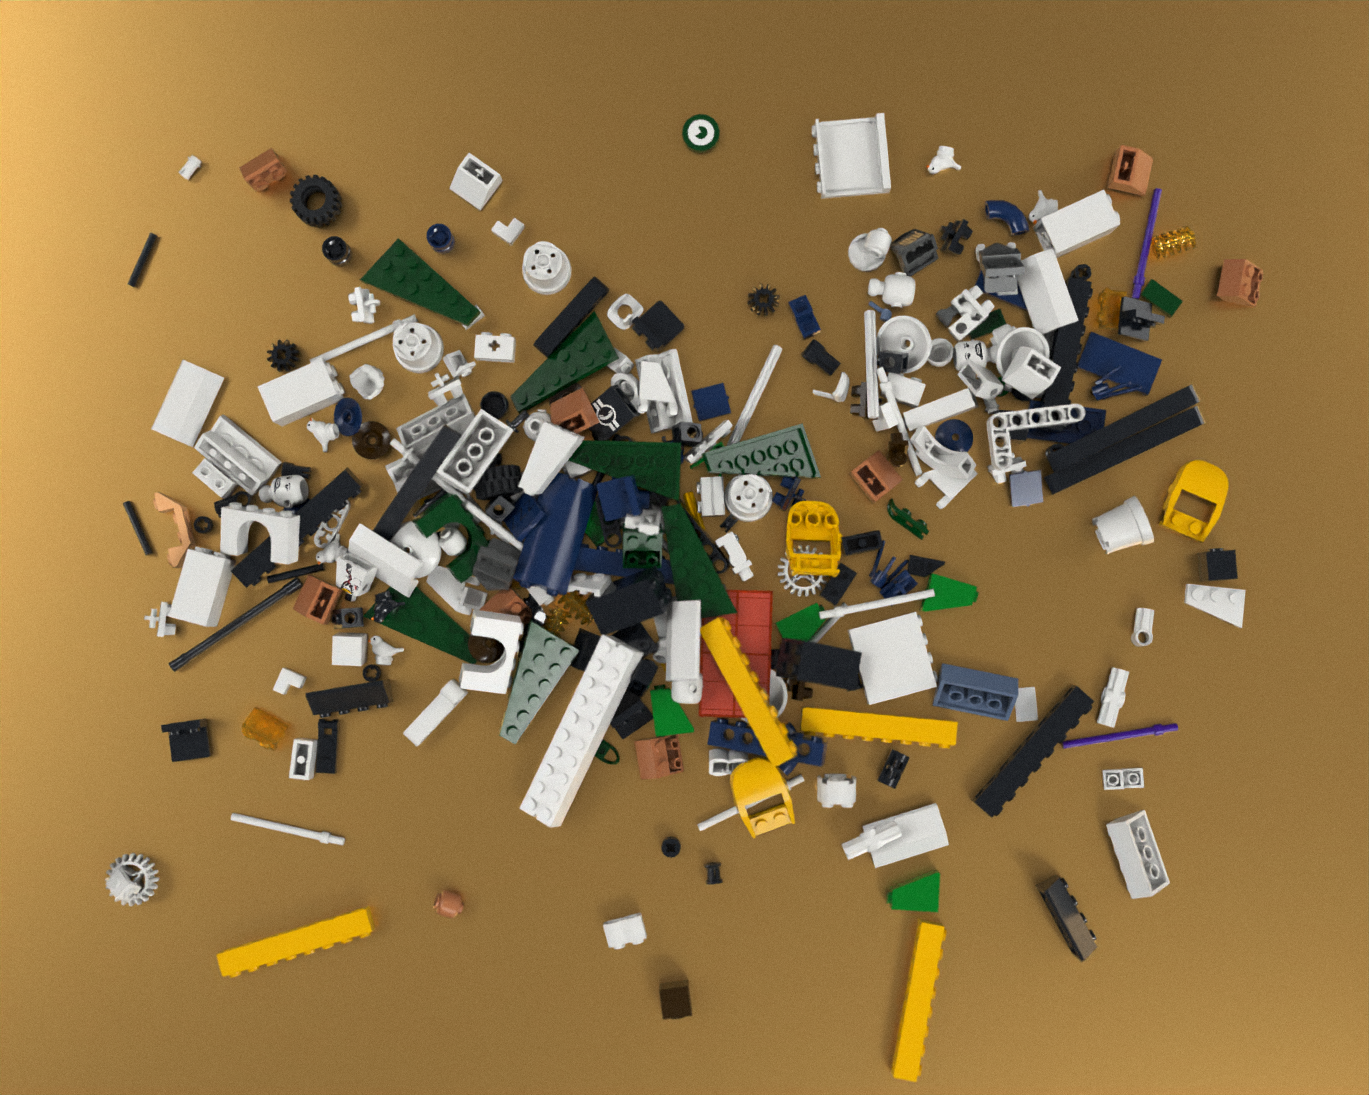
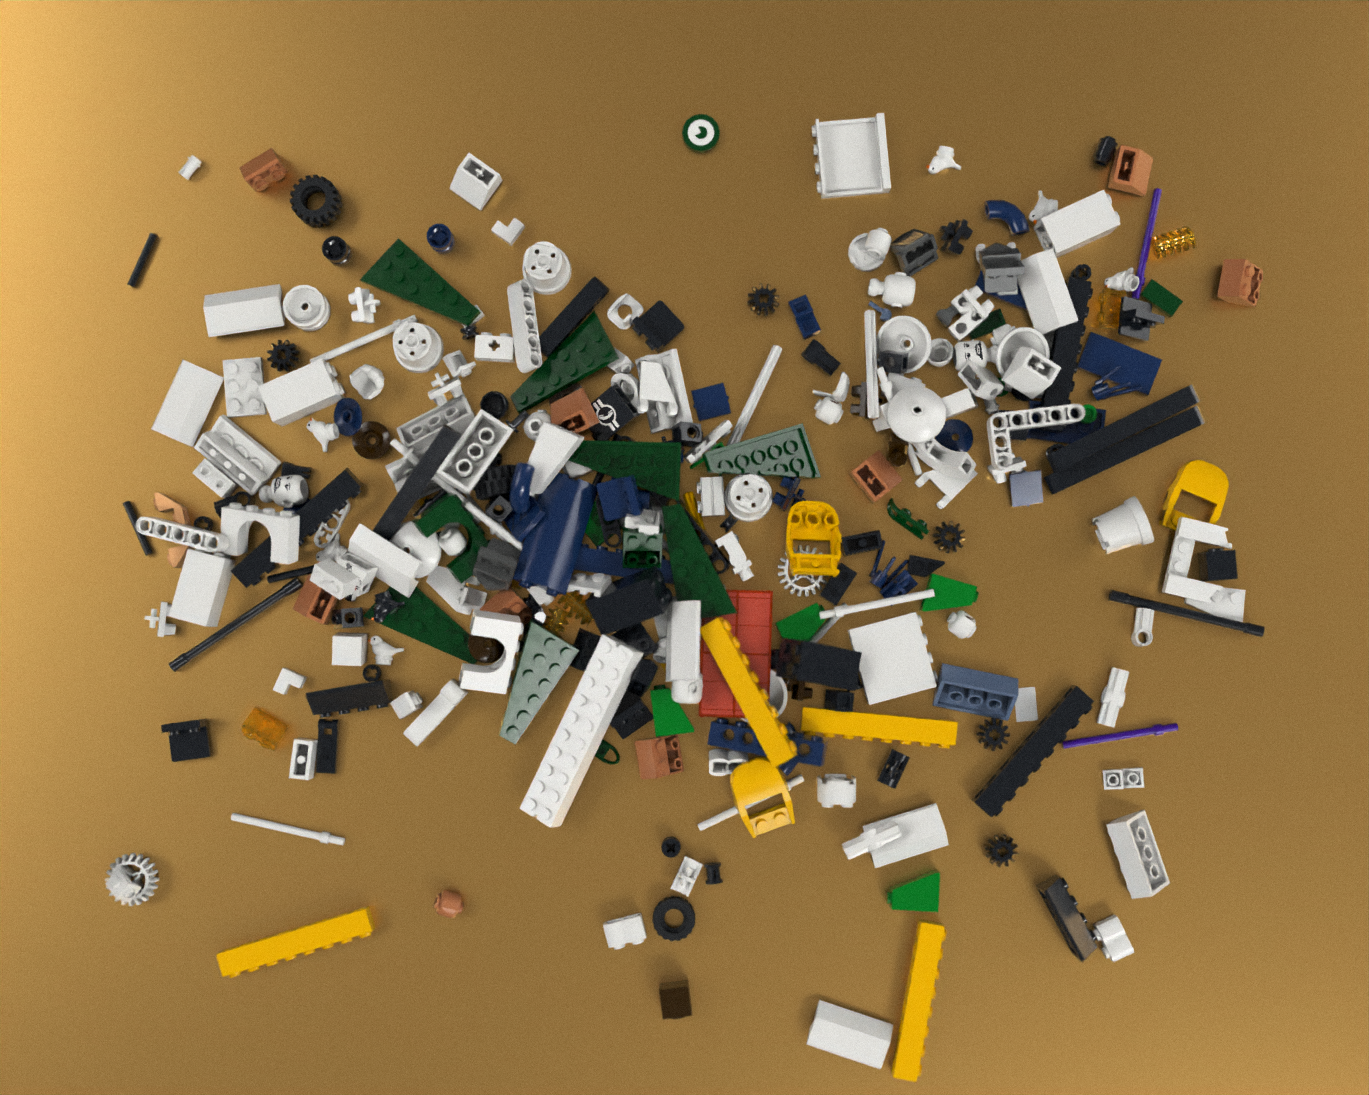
none -> white beam [136,517,229,552]
none -> white slope [203,284,285,337]
none -> white plate [223,357,267,418]
none -> white wheel [283,285,330,331]
none -> white brick [310,558,359,600]
none -> white slope [390,690,423,719]
none -> black bush [460,325,479,340]
none -> white beam [507,279,542,373]
none -> dark blue cylinder [510,463,535,513]
none -> black tyre [652,896,695,941]
none -> white hips [671,856,703,896]
none -> white slope [806,1000,893,1069]
none -> white head [814,396,844,425]
none -> black brick [824,689,854,712]
none -> white dish [887,386,946,443]
none -> black gear [932,521,966,553]
none -> white head [947,610,977,639]
none -> black gear [976,718,1010,751]
none -> black gear [985,834,1018,867]
none -> green tile [1076,404,1097,424]
none -> black brick [1093,136,1118,166]
none -> white brick [1093,915,1134,962]
none -> white animal [1104,267,1139,291]
none -> black piece [1108,590,1265,638]
none -> white wedge [1162,517,1232,603]

